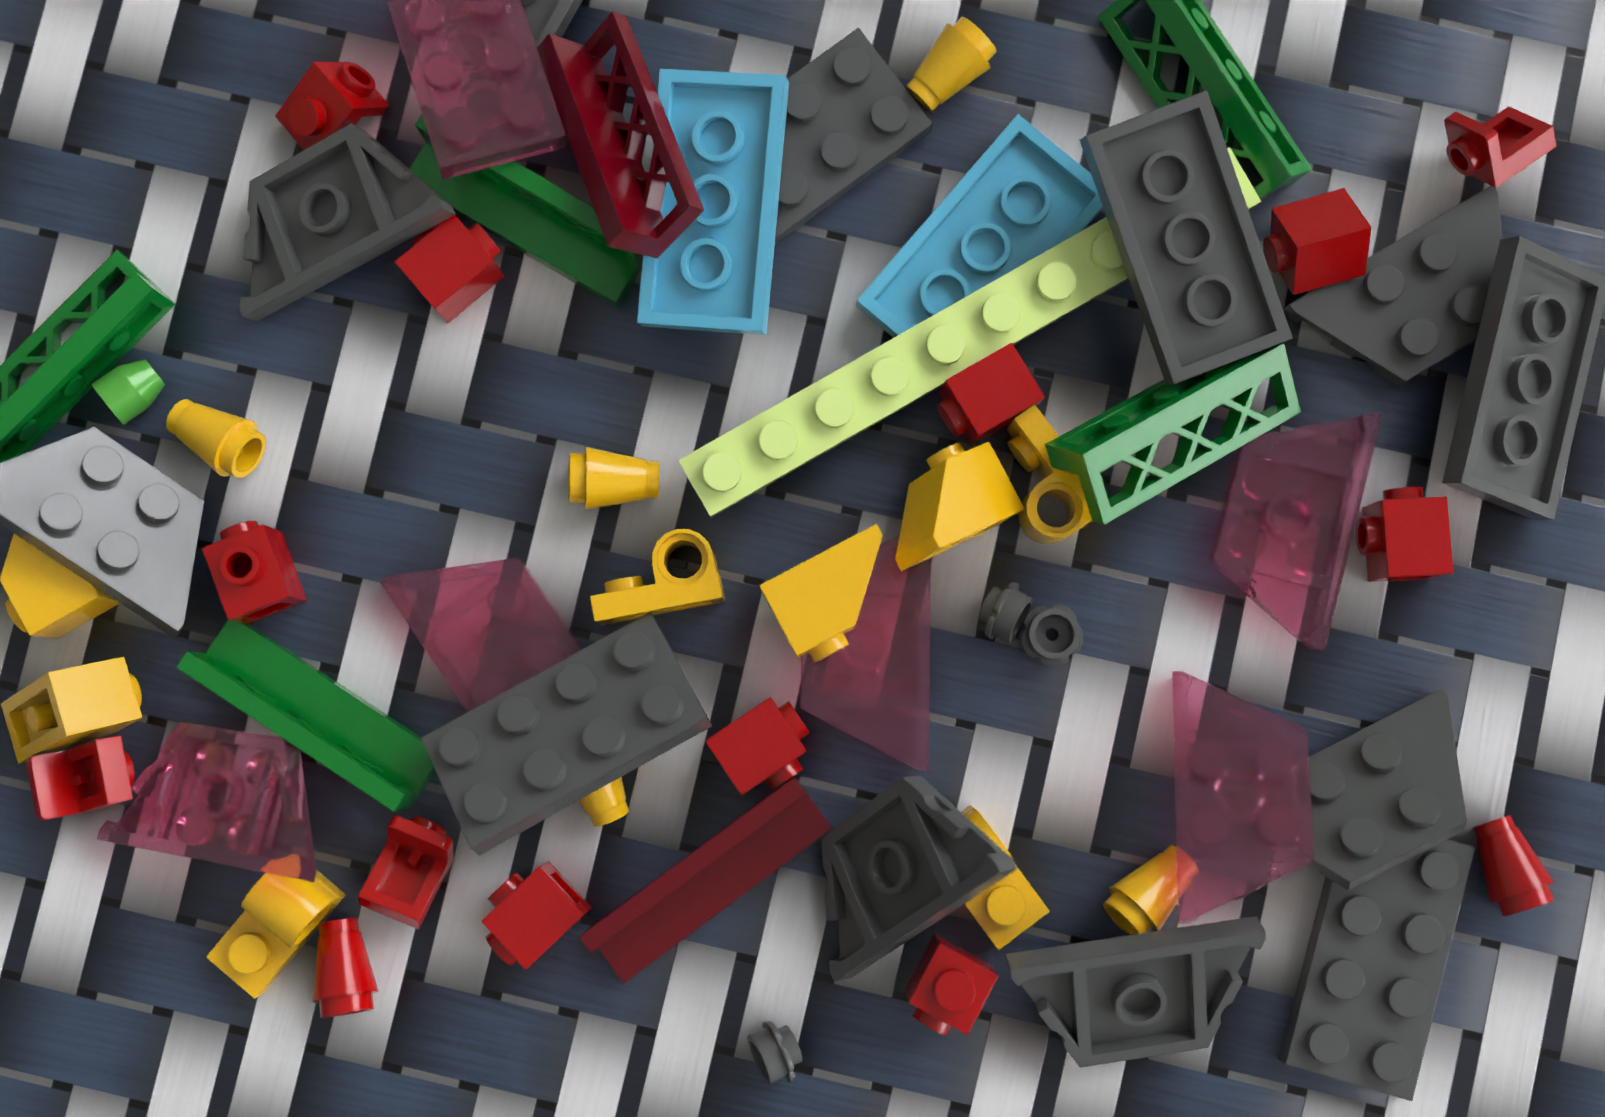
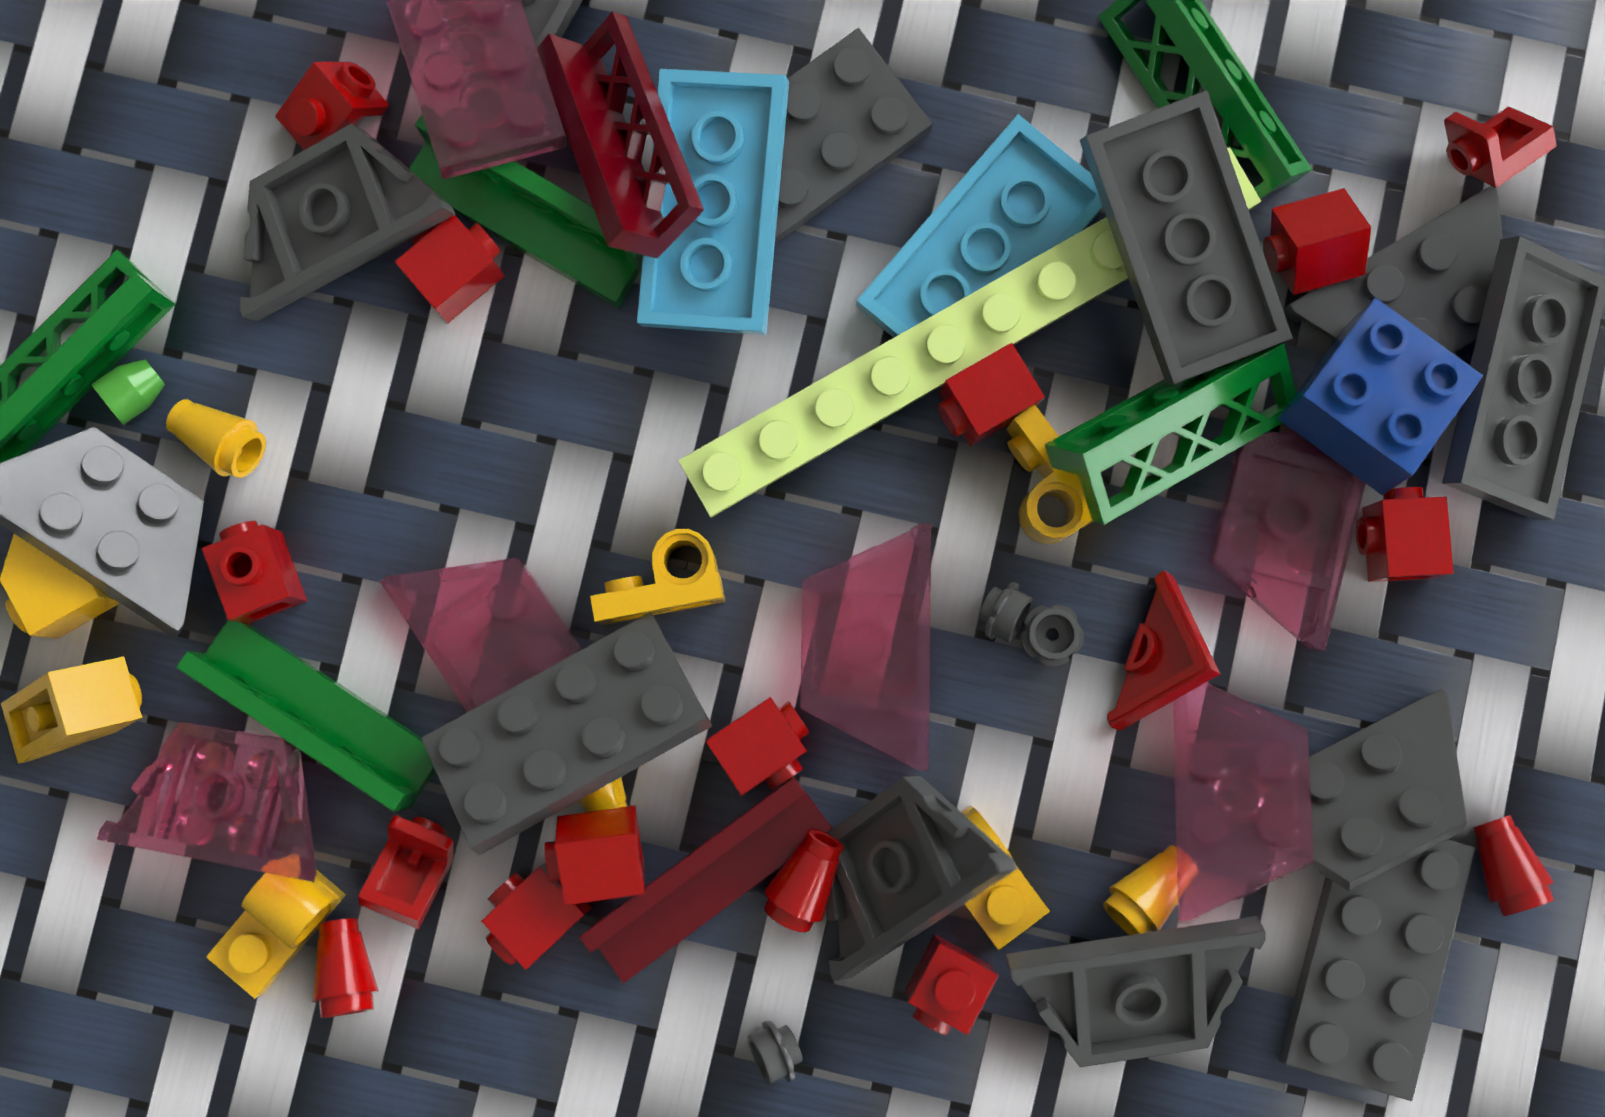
red bracket [26,736,135,821] -> none
yellow cone [568,447,660,510] -> none
yellow slope [759,524,883,663] -> none
yellow slope [895,442,1025,571] -> none
yellow cone [905,17,997,112] -> none
none -> red brick [544,805,645,905]
none -> red cone [764,829,844,933]
none -> red tile [1107,570,1220,731]
none -> blue brick [1277,297,1483,495]

